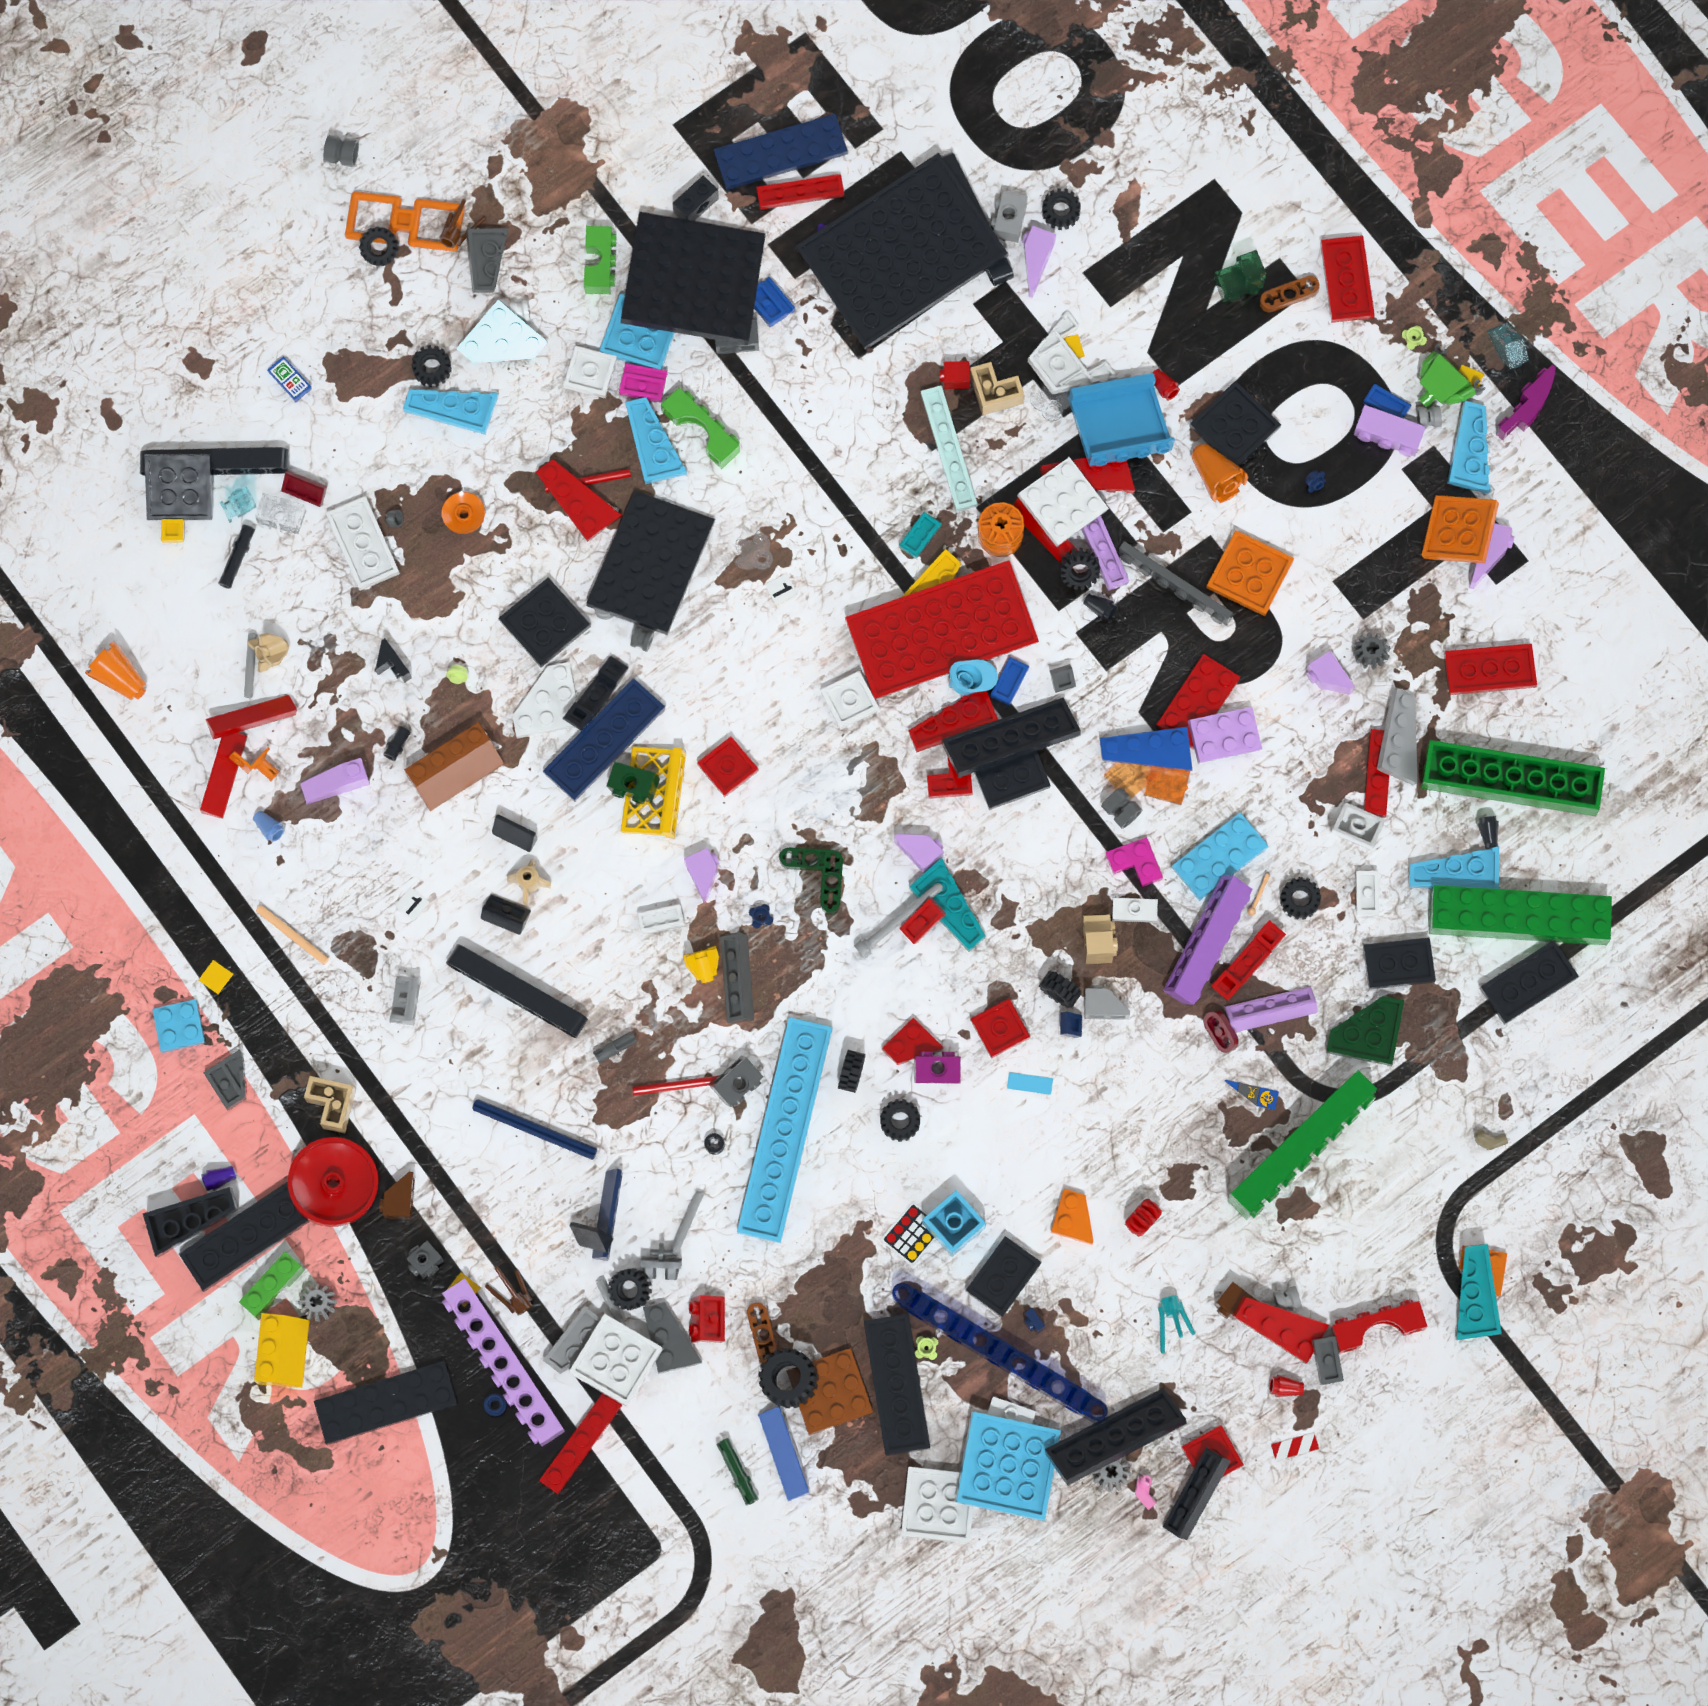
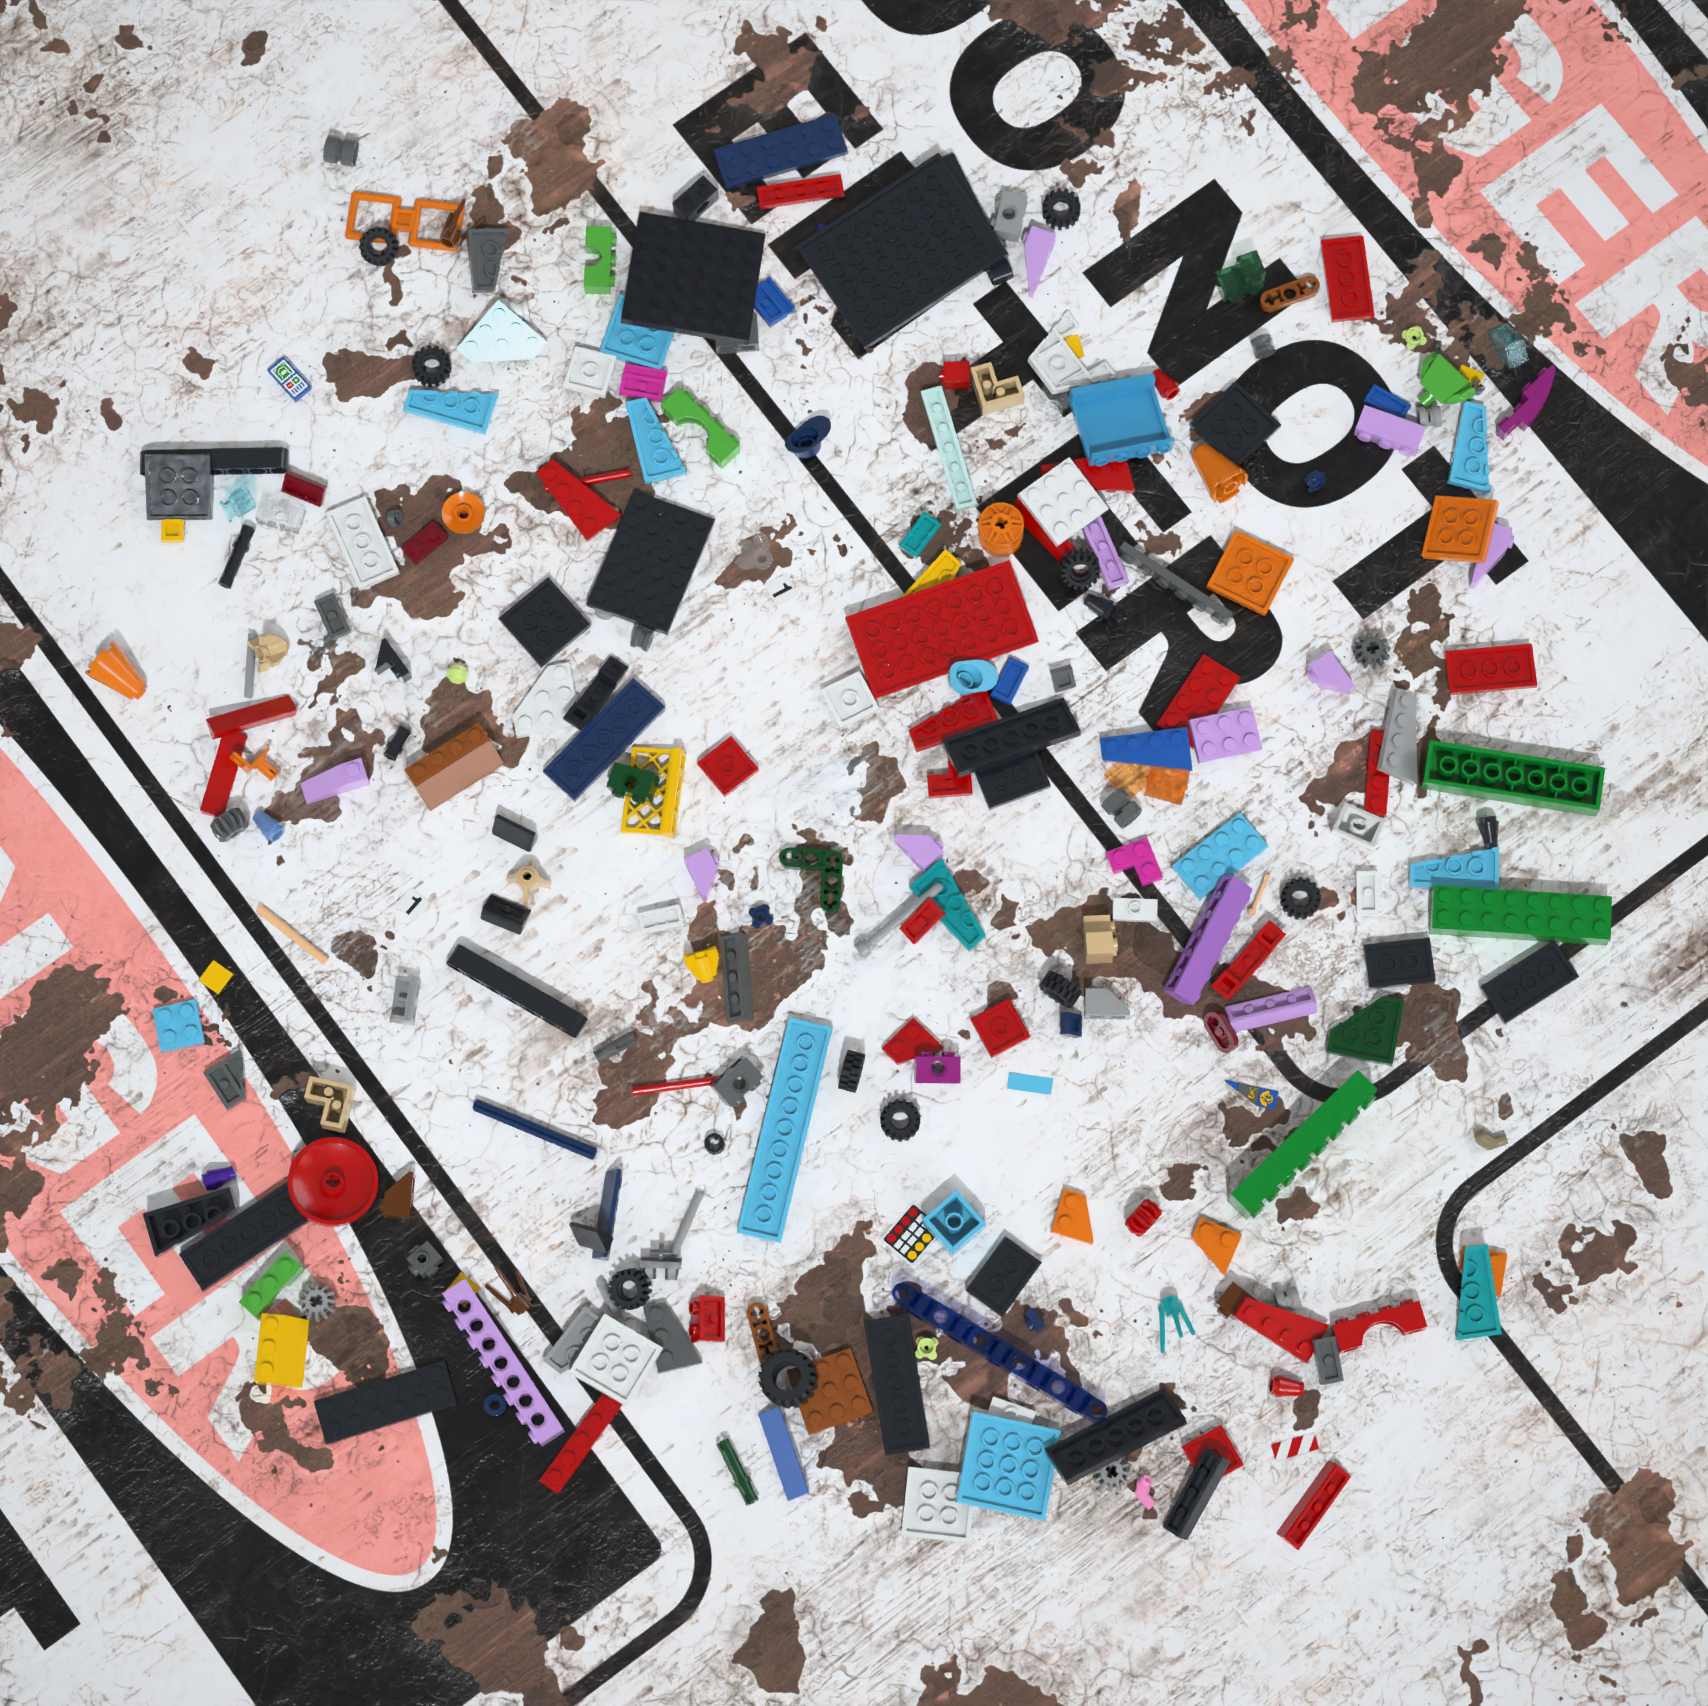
none -> dark grey gear [210,808,249,842]
none -> dark grey plate [314,592,351,641]
none -> dark red plate [401,521,449,566]
none -> dark blue piece [785,416,831,460]
none -> orange wing [1191,1217,1242,1276]
none -> dark grey wheel [1250,334,1276,359]
none -> red slope [1276,1461,1351,1550]

